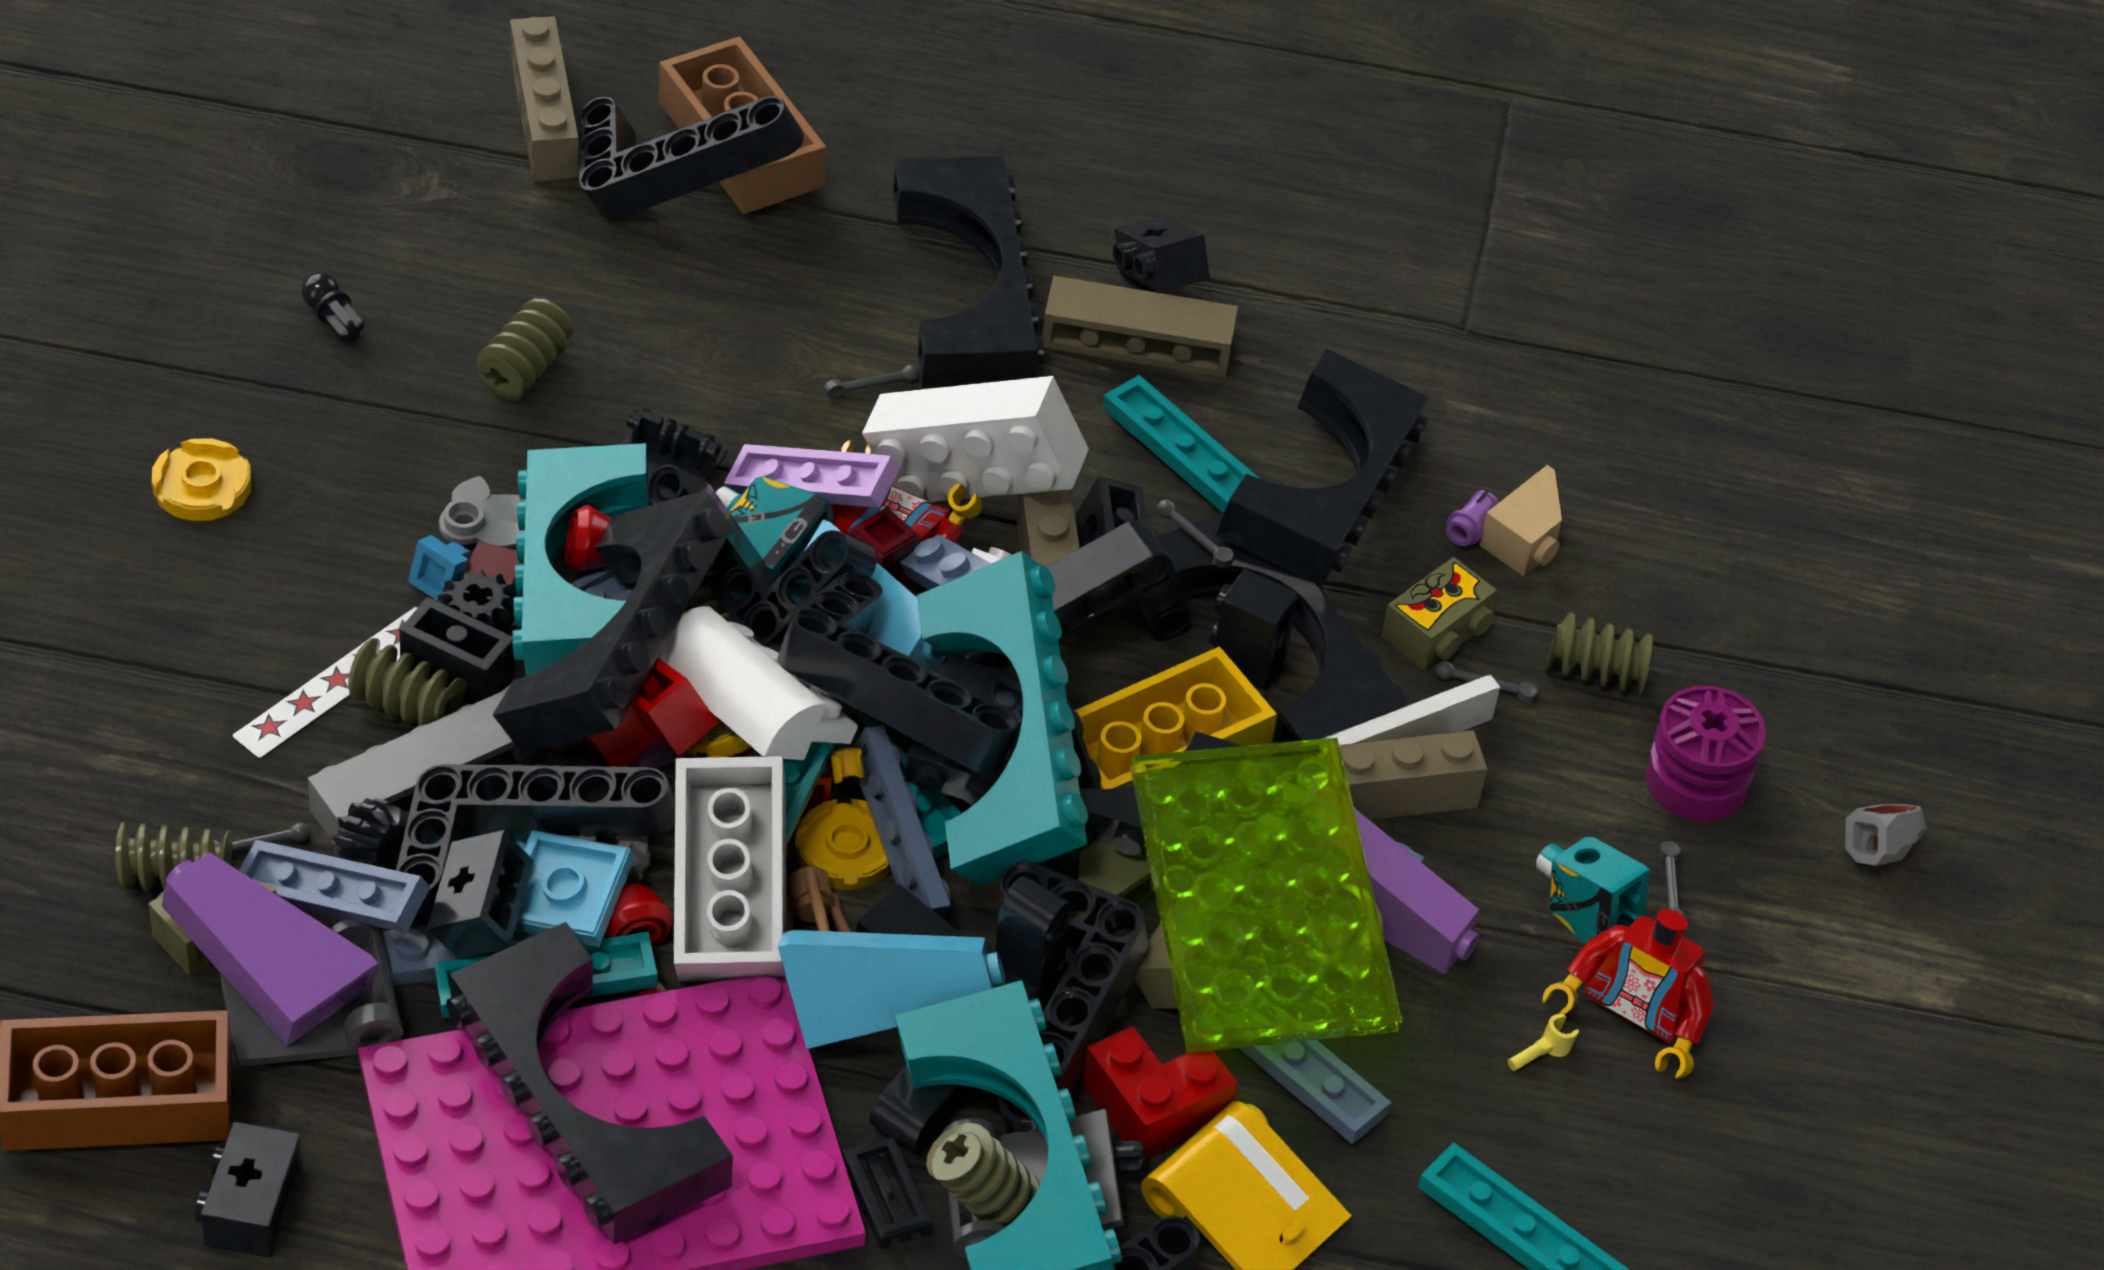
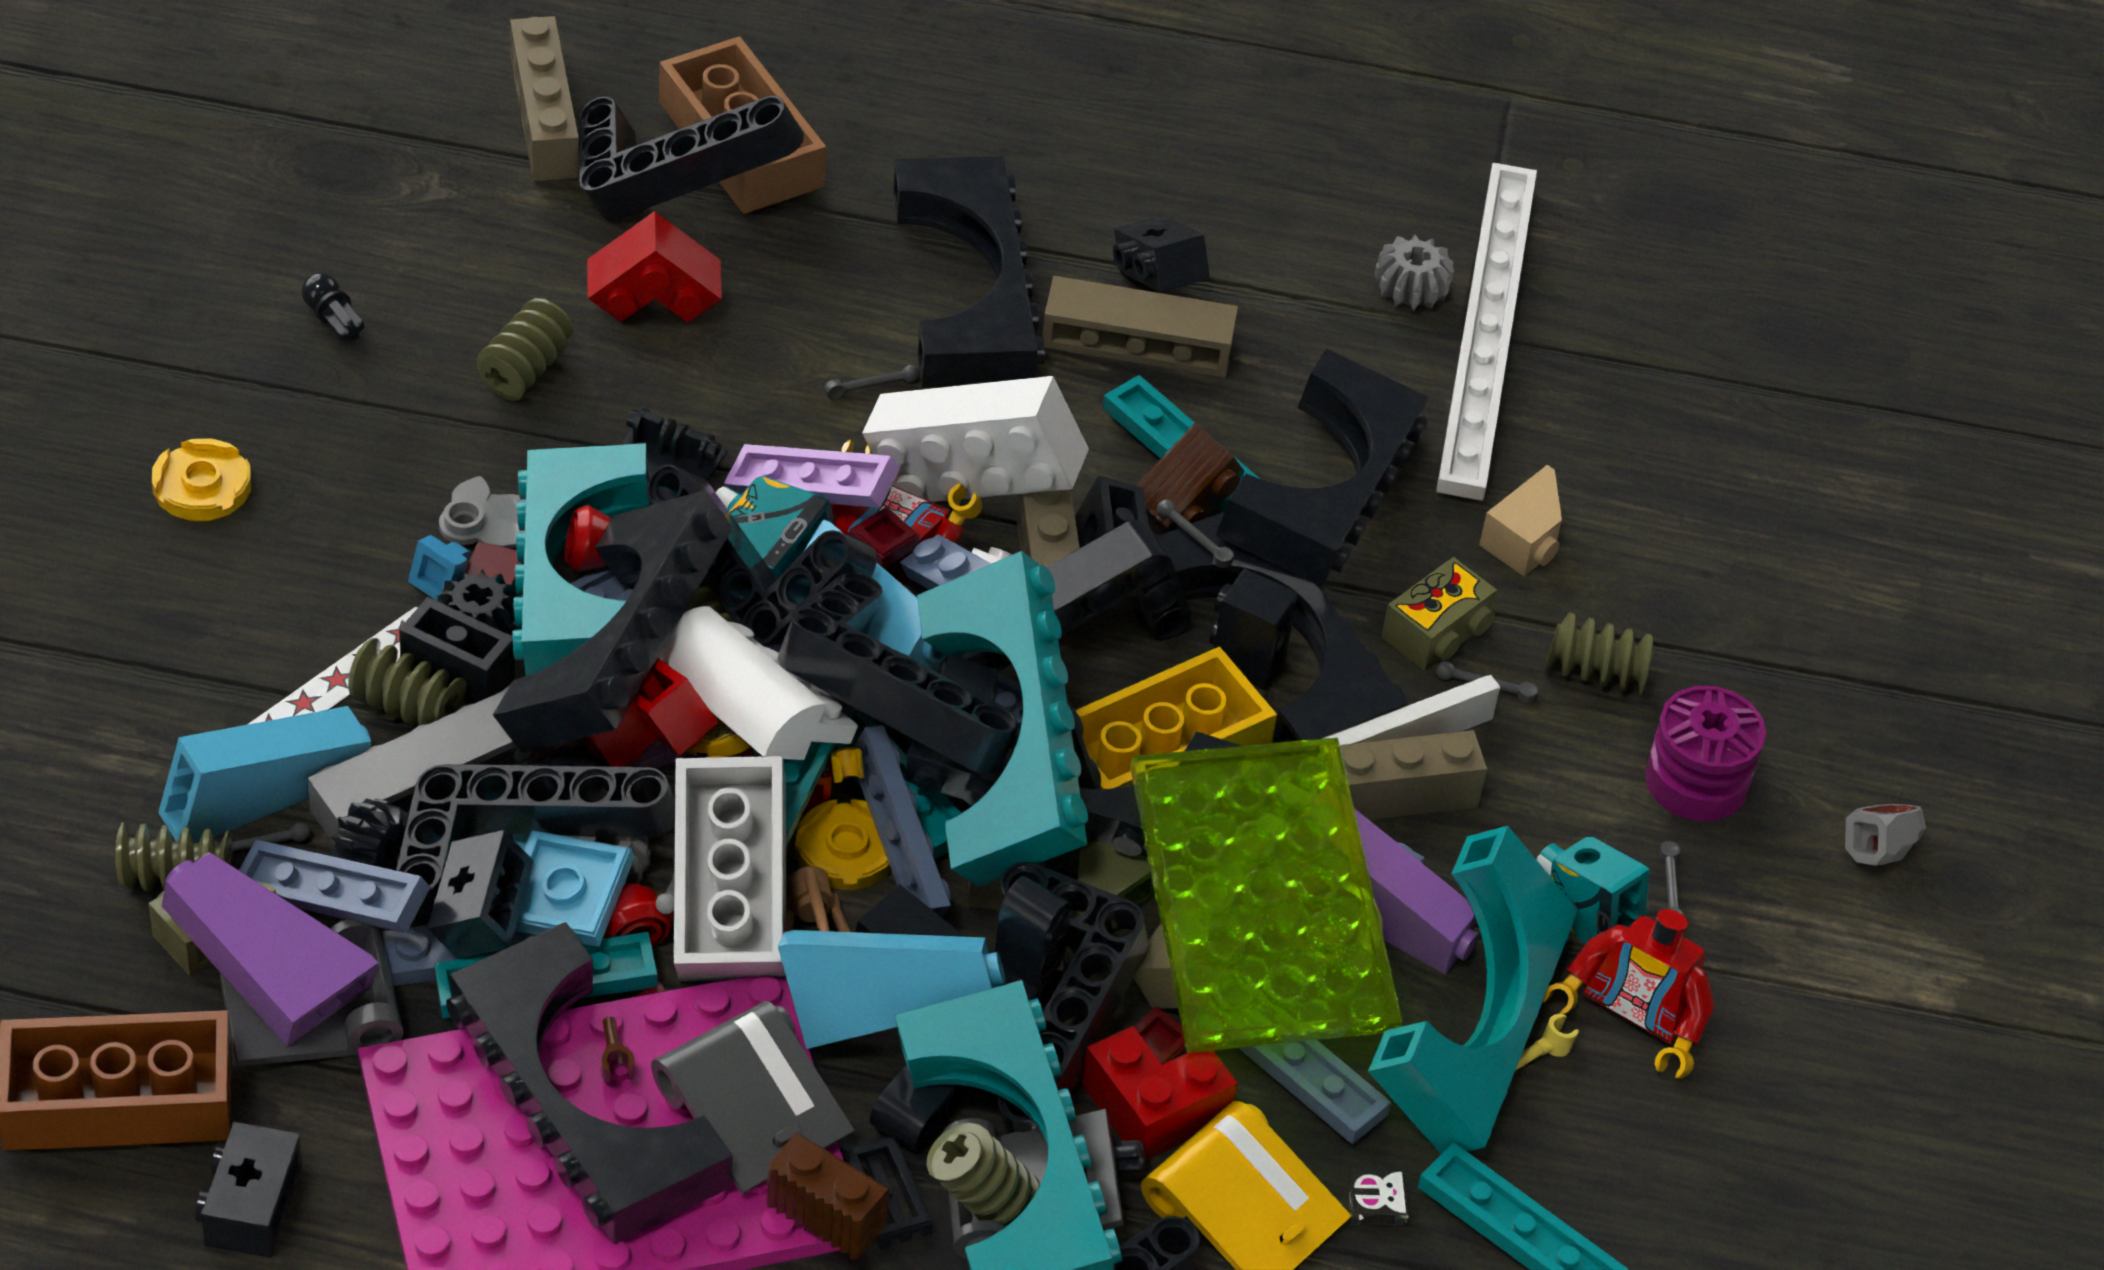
medium lavender pin [1446,490,1499,546] -> none
none -> medium azure slope [158,706,371,843]
none -> red brick [587,211,722,323]
none -> reddish brown hand [601,1017,634,1082]
none -> dark grey door [651,1001,855,1195]
none -> light grey hinge [655,871,675,914]
none -> reddish brown brick [766,1133,890,1259]
none -> dark red tile [1134,1006,1197,1065]
none -> reddish brown brick [1136,423,1245,532]
none -> tile [1347,1168,1409,1226]
none -> teal arch [1368,826,1578,1154]
none -> light grey gear [1375,235,1454,311]
none -> white plate [1436,163,1537,501]

